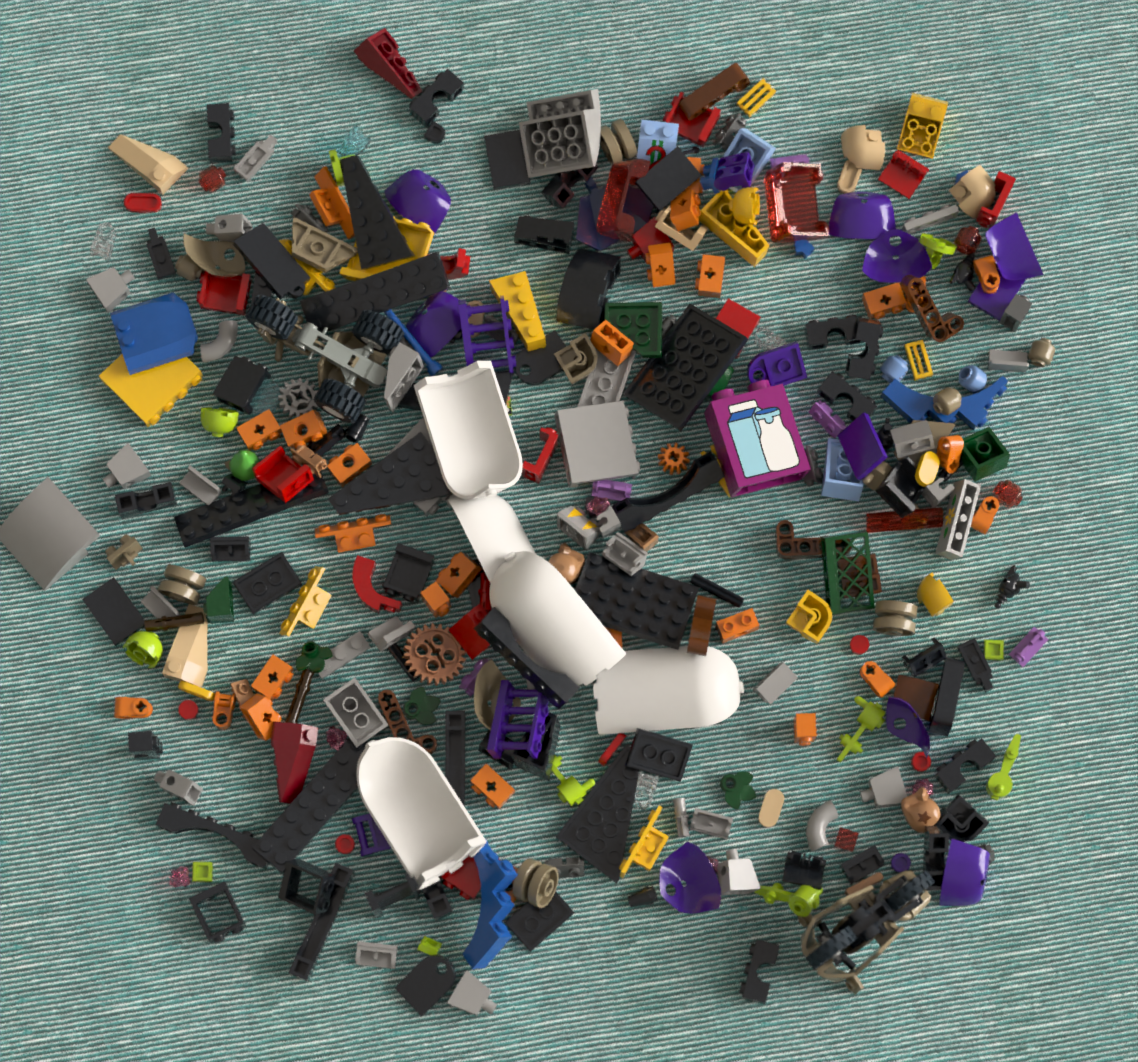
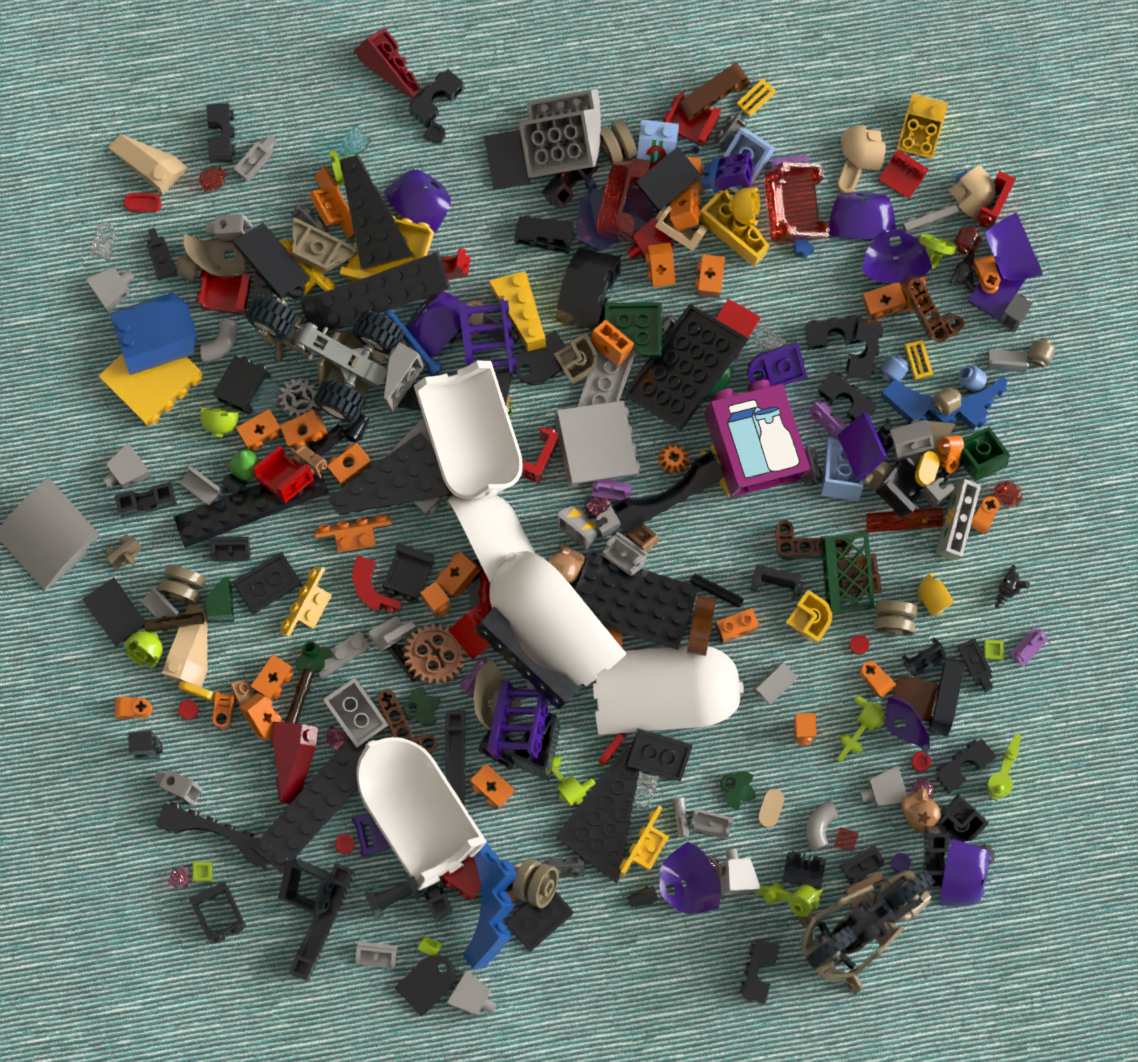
none -> black panel [750,564,804,601]

